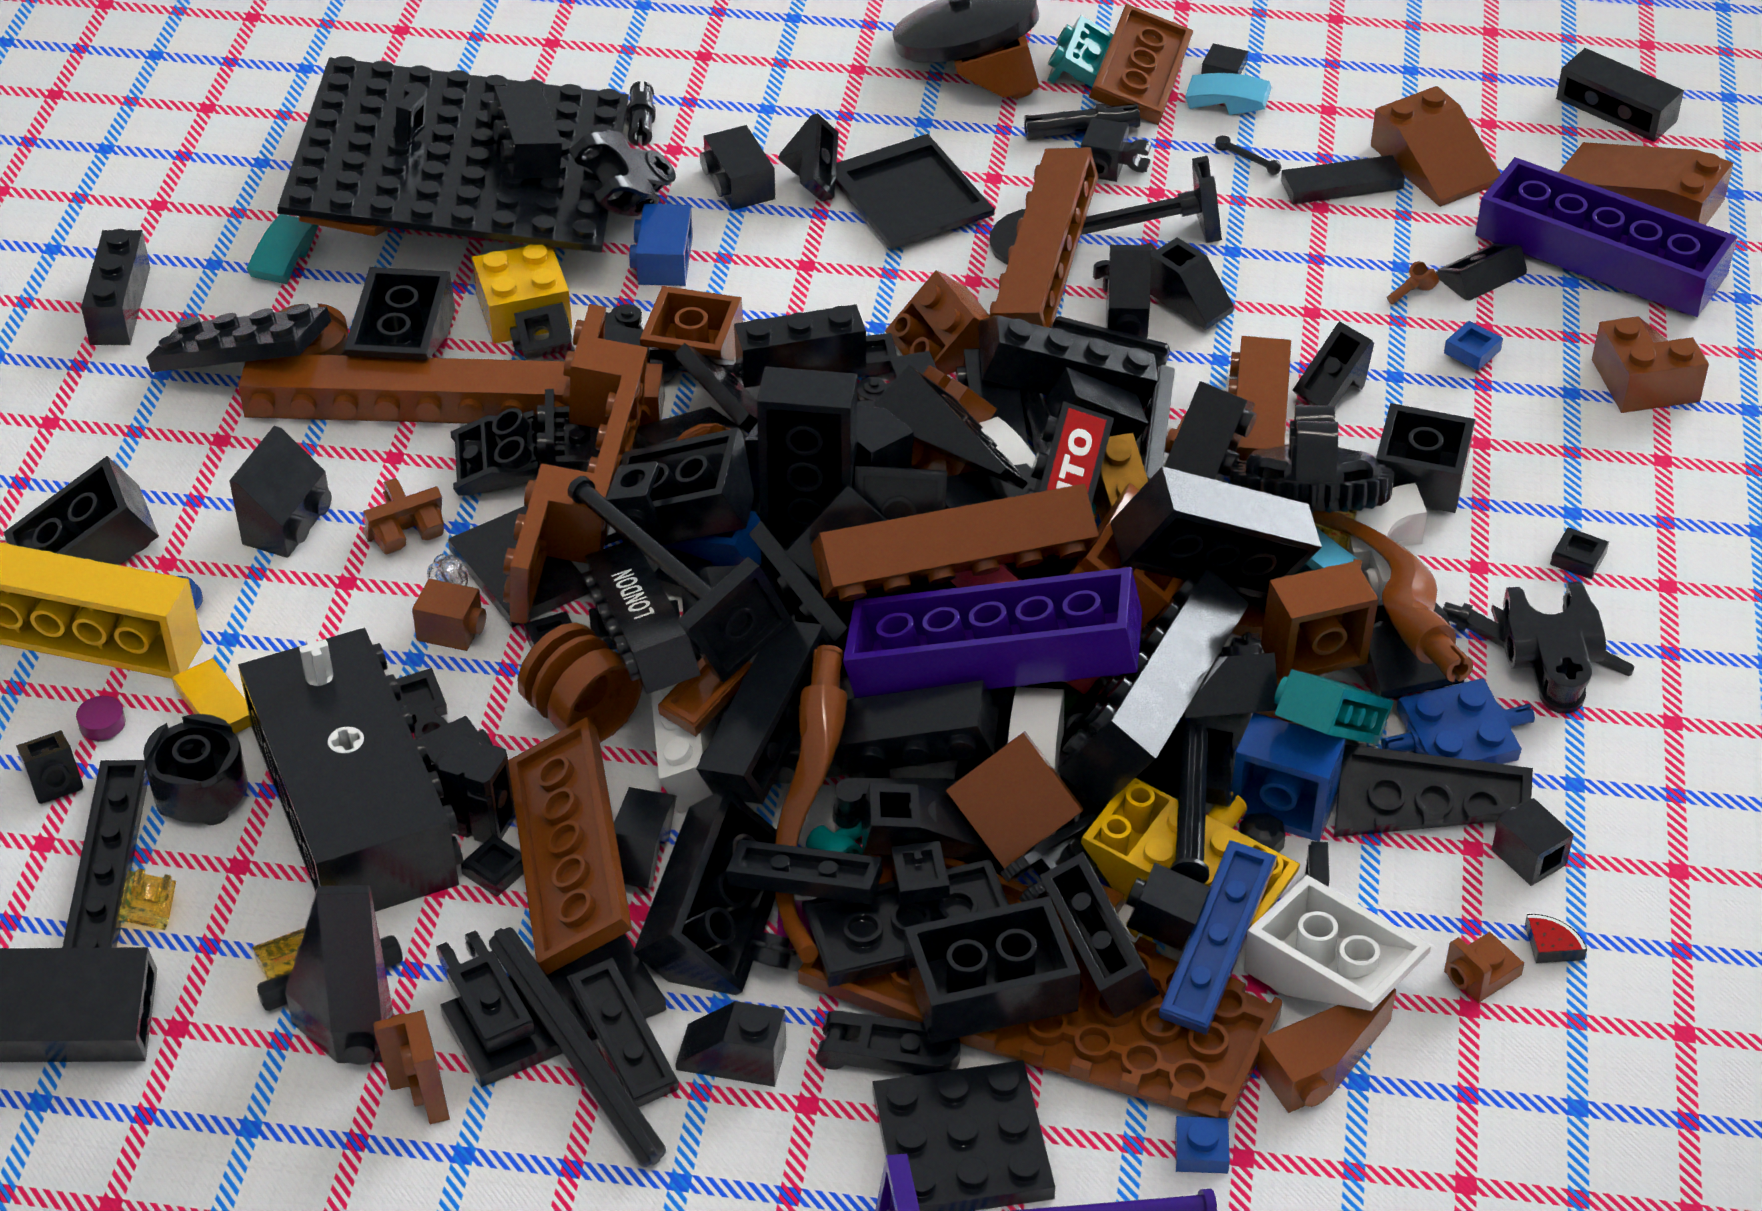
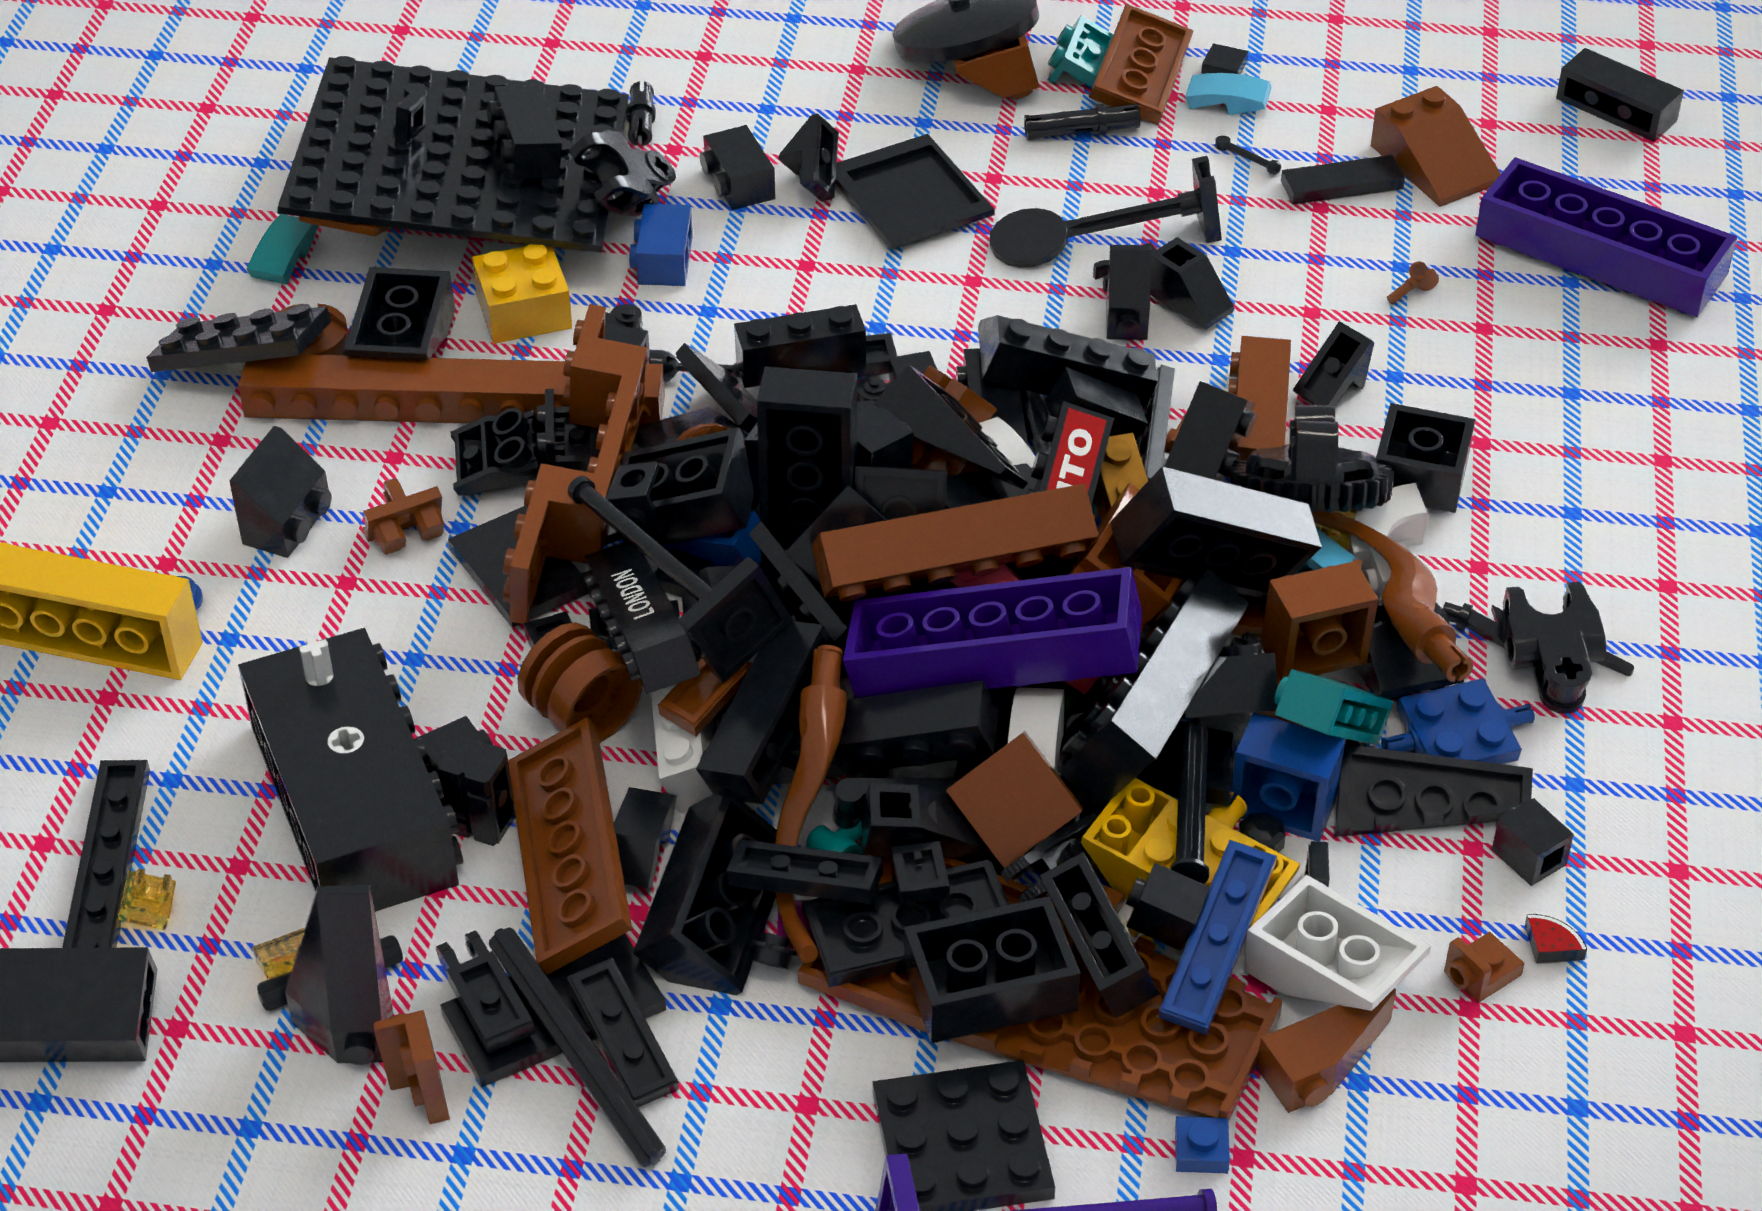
black slope [3,456,159,565] -> none
black bracket [16,730,83,804] -> none
magenta tile [76,696,126,741] -> none
black brick [81,229,150,345] -> none
black brick [143,714,248,825] -> none
yellow tile [172,658,251,733] -> none
black plate [396,668,448,739] -> none
dark orange brick [412,579,487,651] -> none
clear plate [427,554,468,586] -> none
black tile [461,835,524,897] -> none
black brick [510,302,575,360] -> none
dark orange slope [640,286,743,361] -> none
black slope [675,1001,786,1087] -> none
black plate [815,1011,961,1075] -> none
dark orange slope [885,270,990,375] -> none
dark orange brick [990,147,1098,328] -> none
black axle [1052,316,1170,366] -> none
black brick [1081,118,1152,182] -> none
black slope [1436,243,1527,300] -> none
blue plate [1444,321,1503,371] -> none
black tile [1550,527,1609,580] -> none
dark orange slope [1559,142,1733,225] -> none
dark orange slope [1591,316,1709,413] -> none

